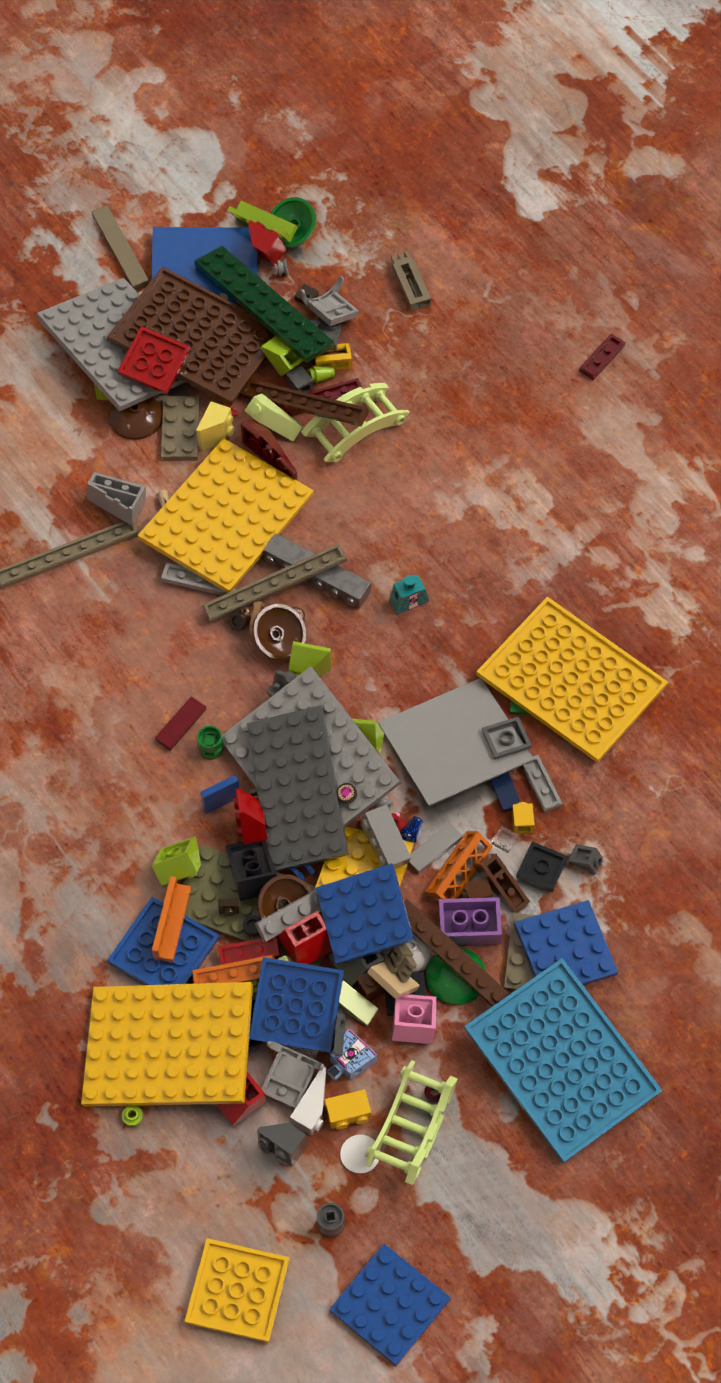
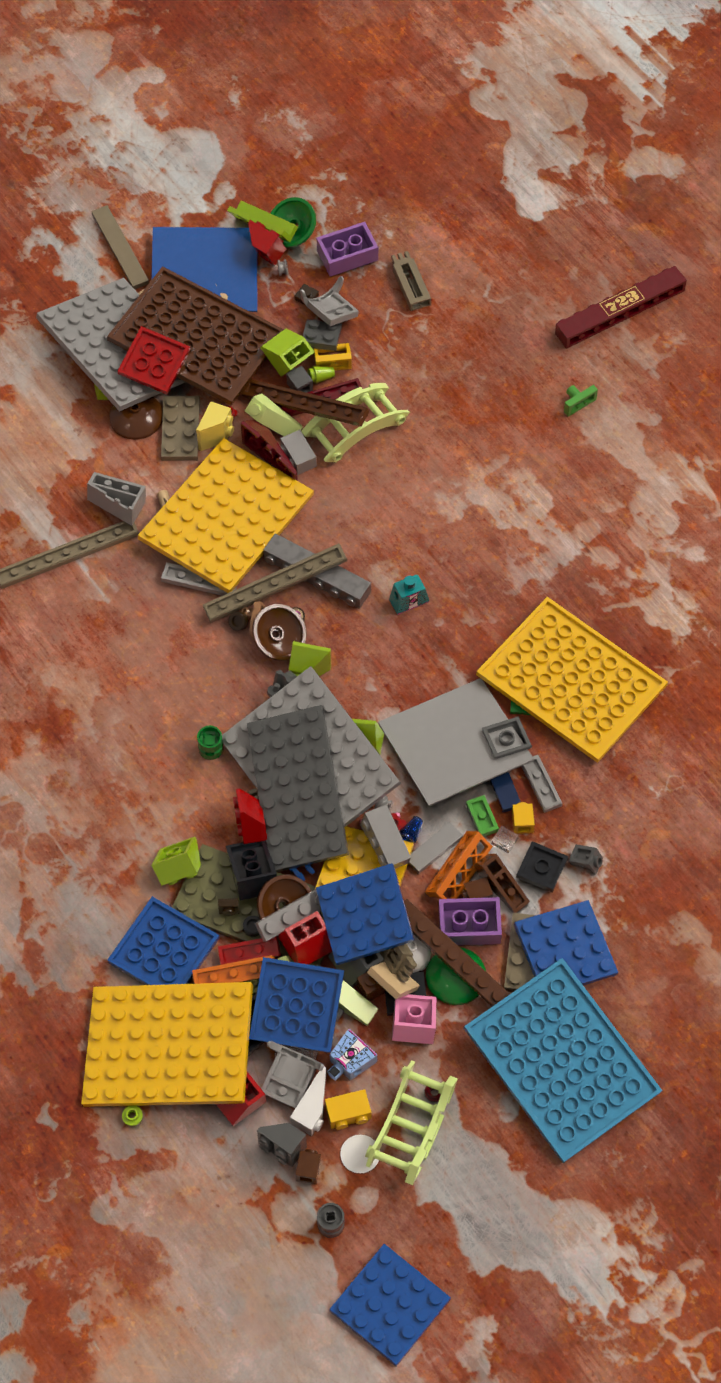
orange fence [152,876,192,963] -> none
dark red tile [155,697,207,751] -> none
yellow plate [184,1238,290,1343] -> none
dark green plate [195,246,334,363] -> none
blue tile [200,775,239,814] -> none
dark grey tile [334,1014,346,1056] -> none
tile [336,783,357,804] -> none
dark red tile [579,334,626,381] -> none
none -> light grey brick [280,430,317,475]
none -> reddish brown brick [296,1149,321,1185]
none -> medium lavender brick [316,222,378,276]
none -> bright green plate [466,795,499,837]
none -> dark red brick [555,266,687,349]
none -> bright green tile [564,385,598,417]

